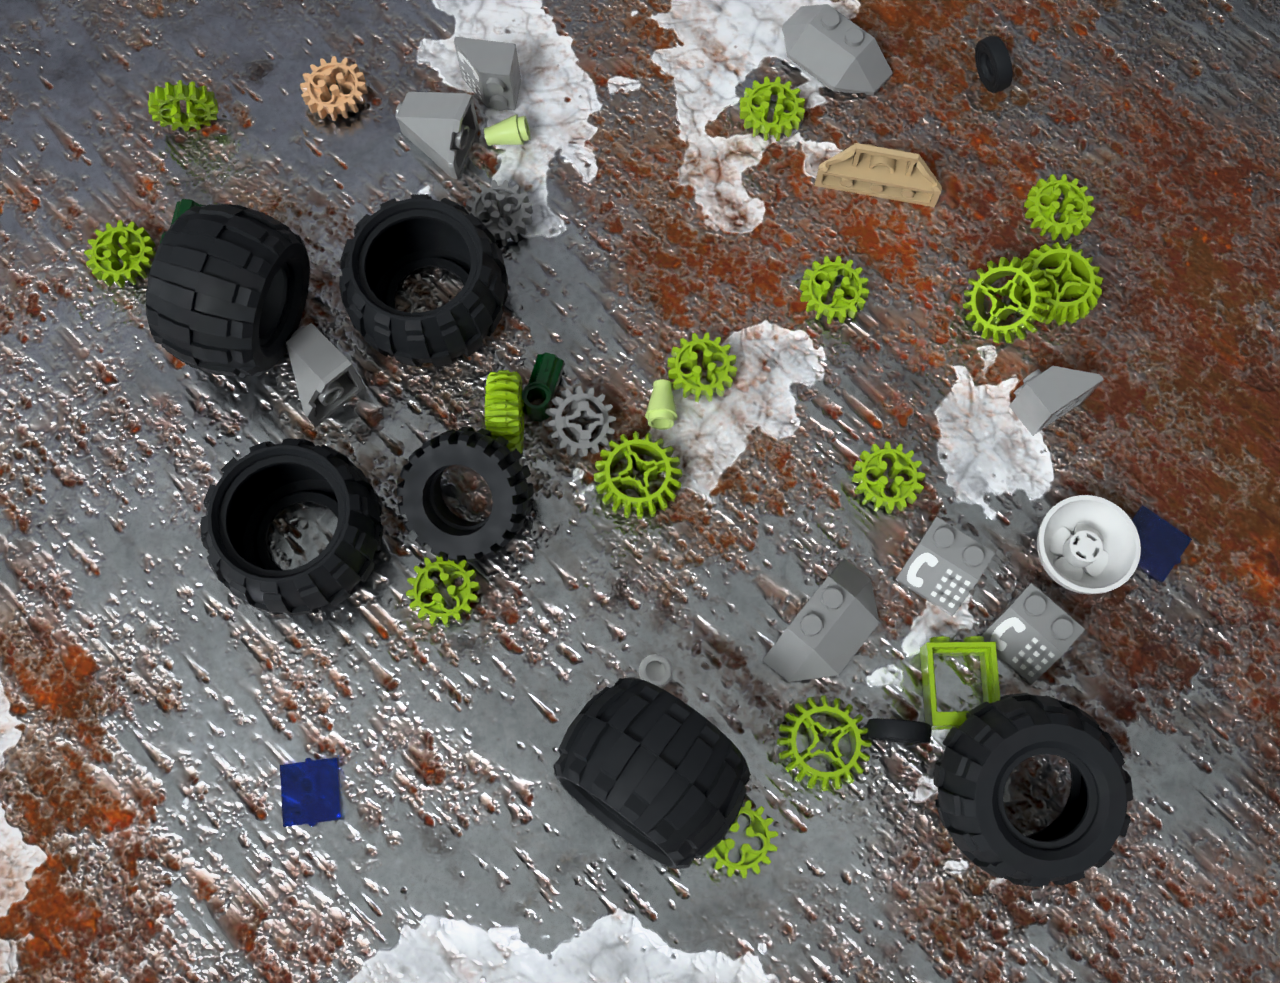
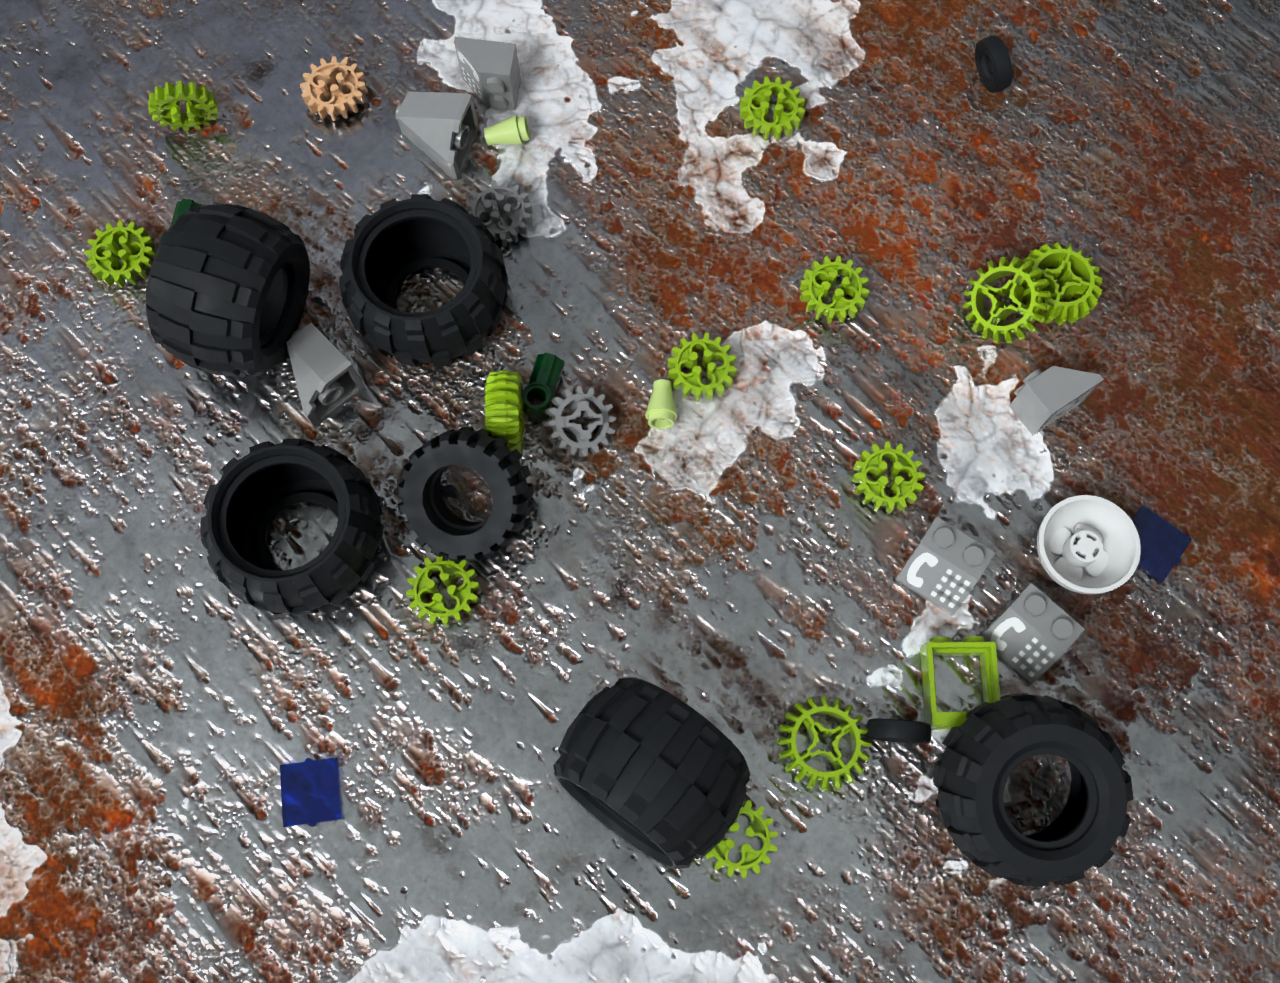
lime gear [594,431,682,520] -> none
white tile [639,654,673,688] -> none
light grey wedge [762,559,880,683] -> none
light grey wedge [782,4,893,96] -> none
tan wedge [814,143,942,207] -> none
lime gear [1024,174,1095,240] -> none

